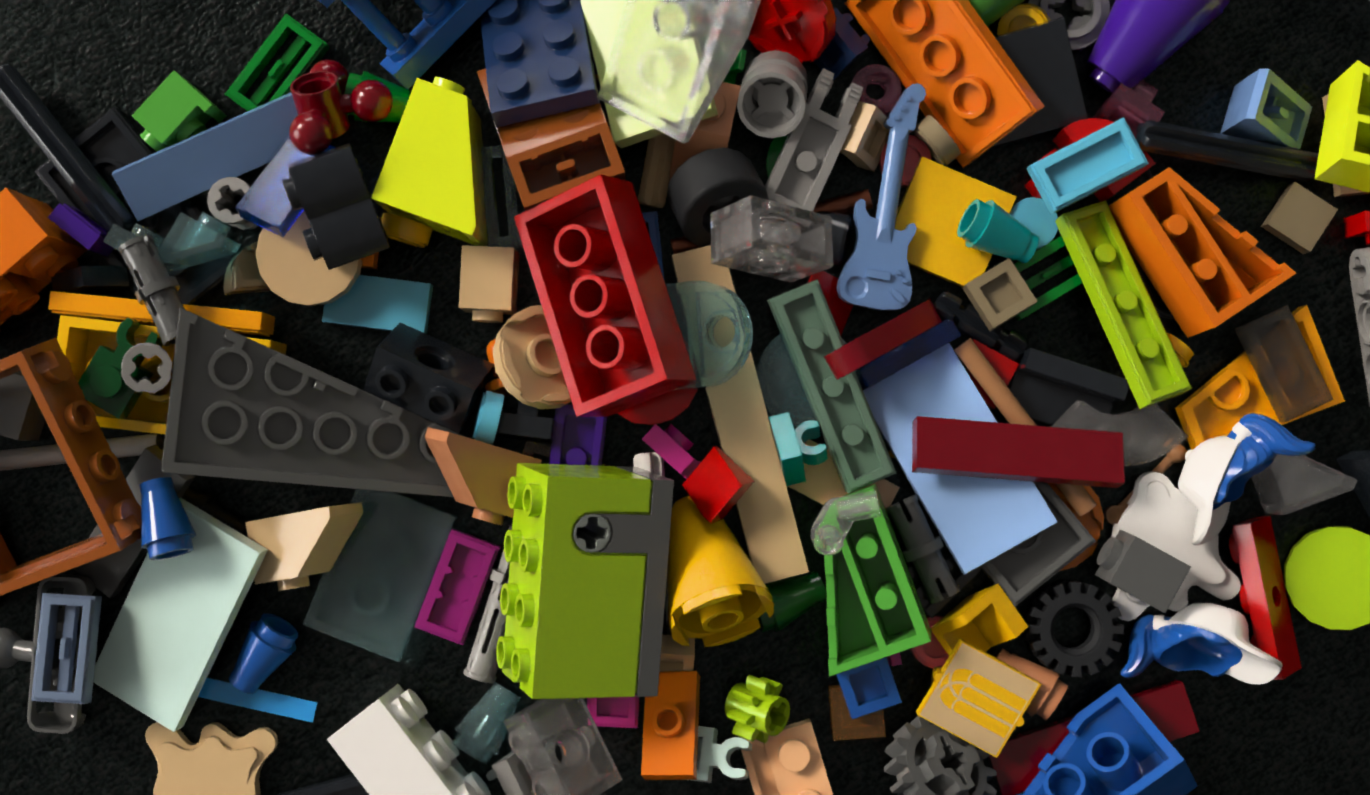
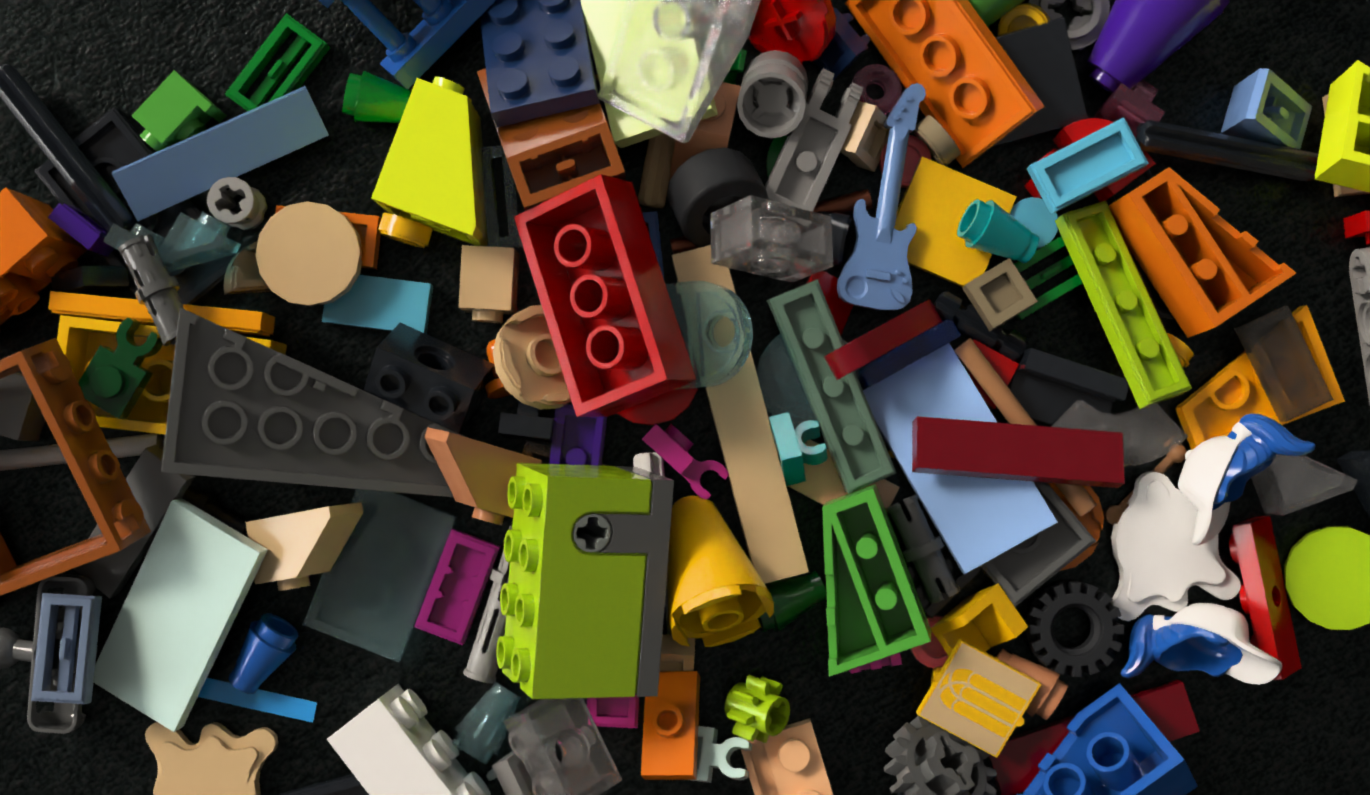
light grey bush [121,342,172,393] -> none
blue cone [139,477,196,560] -> none
clear blue tile [235,137,336,237] -> none
black brick [282,143,390,270] -> none
dark red piece [289,60,393,155] -> none
medium azure tile [472,390,504,445] -> none
red slope [682,446,755,524] -> none
clear arm [811,490,881,556] -> none
clear orange tile [828,685,886,741] -> none
blue tile [836,657,902,719] -> none
dark grey brick [1095,530,1191,613] -> none
dark tan tile [1261,182,1338,254] -> none

